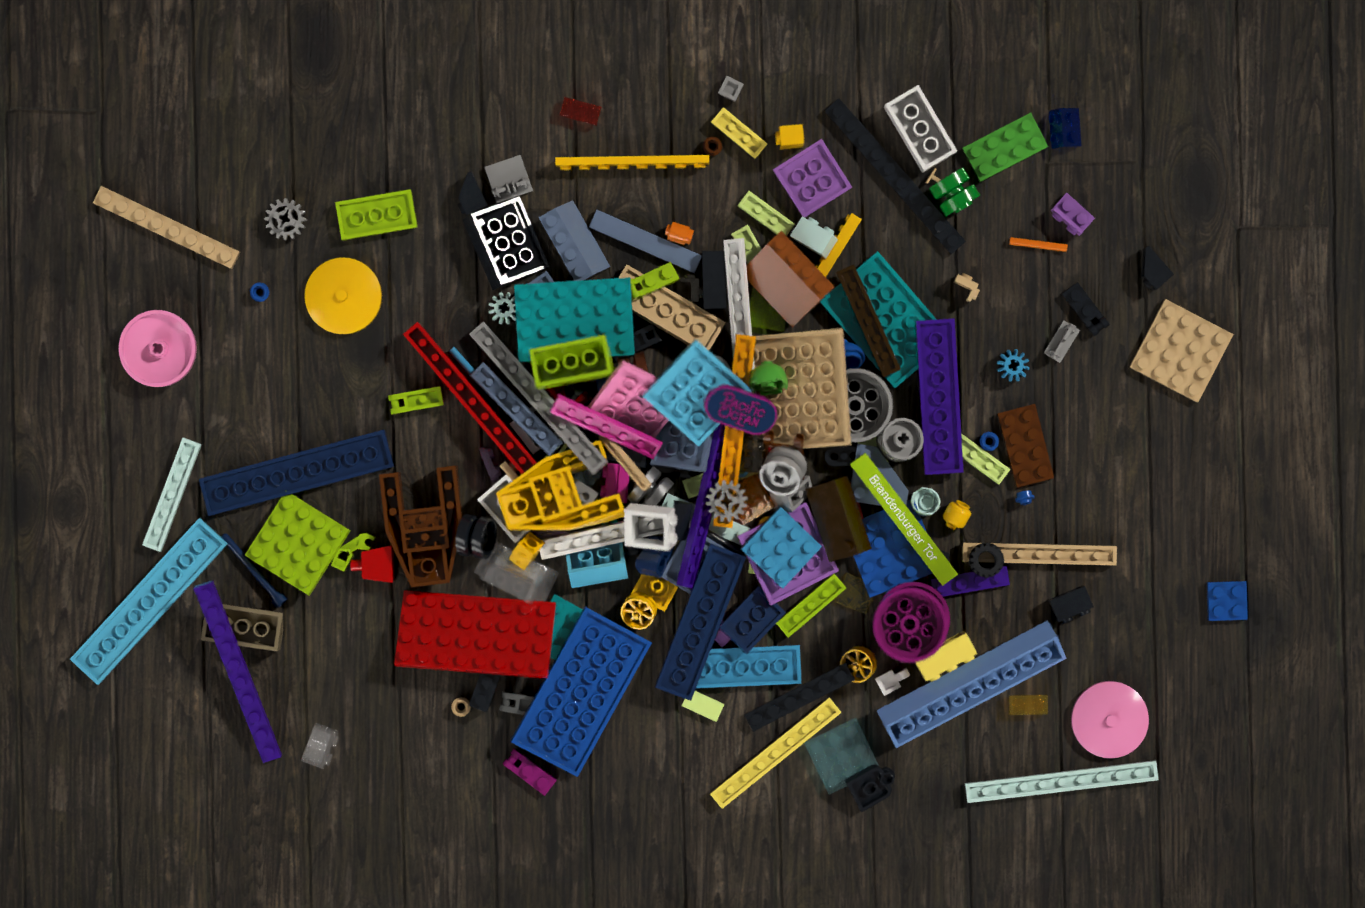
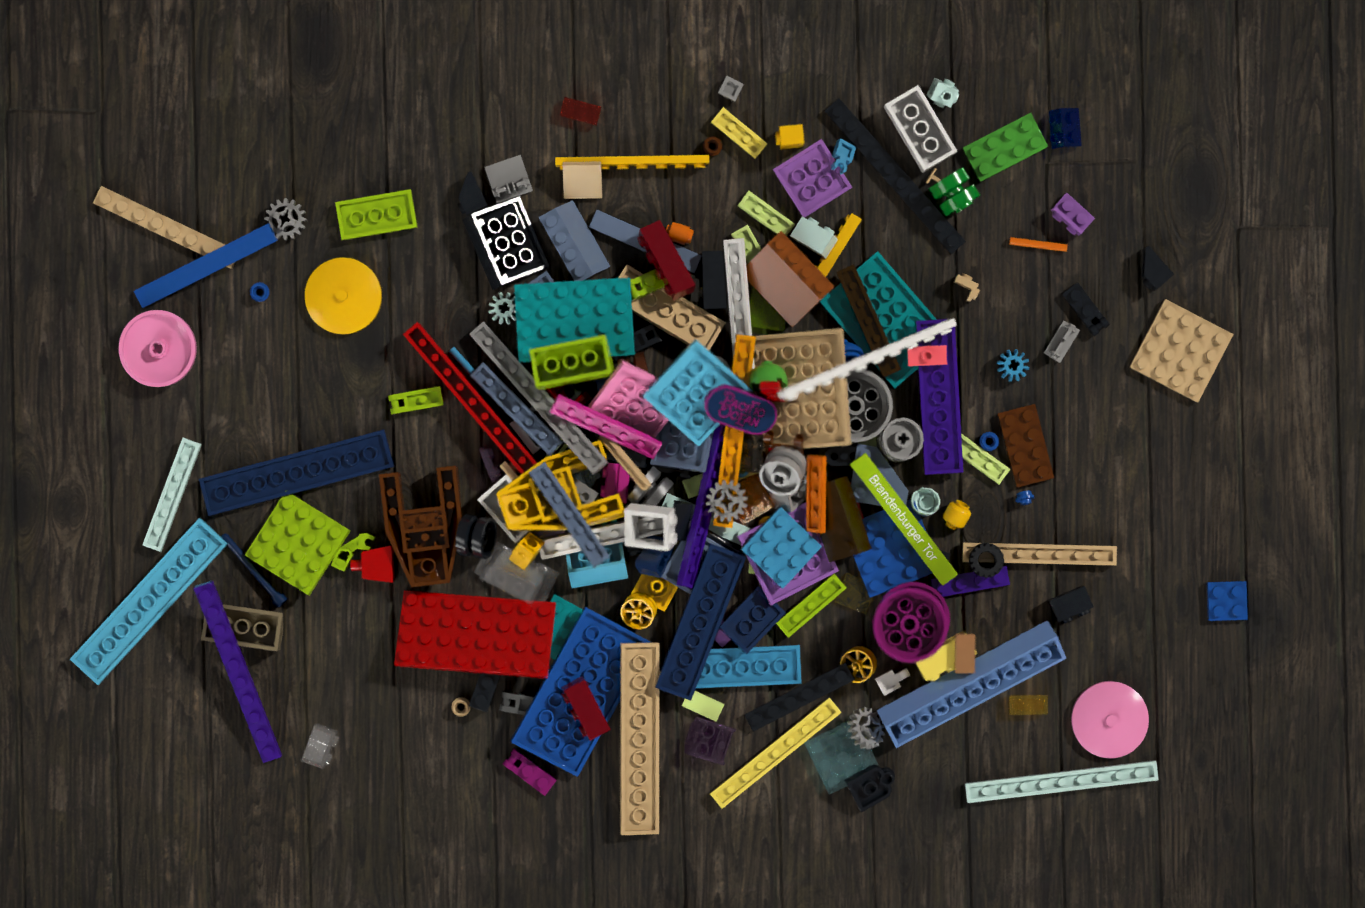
none -> blue tile [134,223,278,308]
none -> sand blue tile [528,462,610,568]
none -> dark red brick [561,676,611,741]
none -> tan tile [562,161,602,199]
none -> tan plate [620,642,659,835]
none -> dark red brick [637,220,696,301]
none -> clear purple slope [685,717,736,765]
none -> red plate [760,381,785,402]
none -> white plate [777,318,957,401]
none -> orange tile [806,454,826,534]
none -> dark azure plate [831,138,856,175]
none -> light grey gear [847,707,885,750]
none -> coral plate [907,345,947,366]
none -> light aqua brick [927,78,959,108]
none -> medium nougat tile [955,634,975,673]

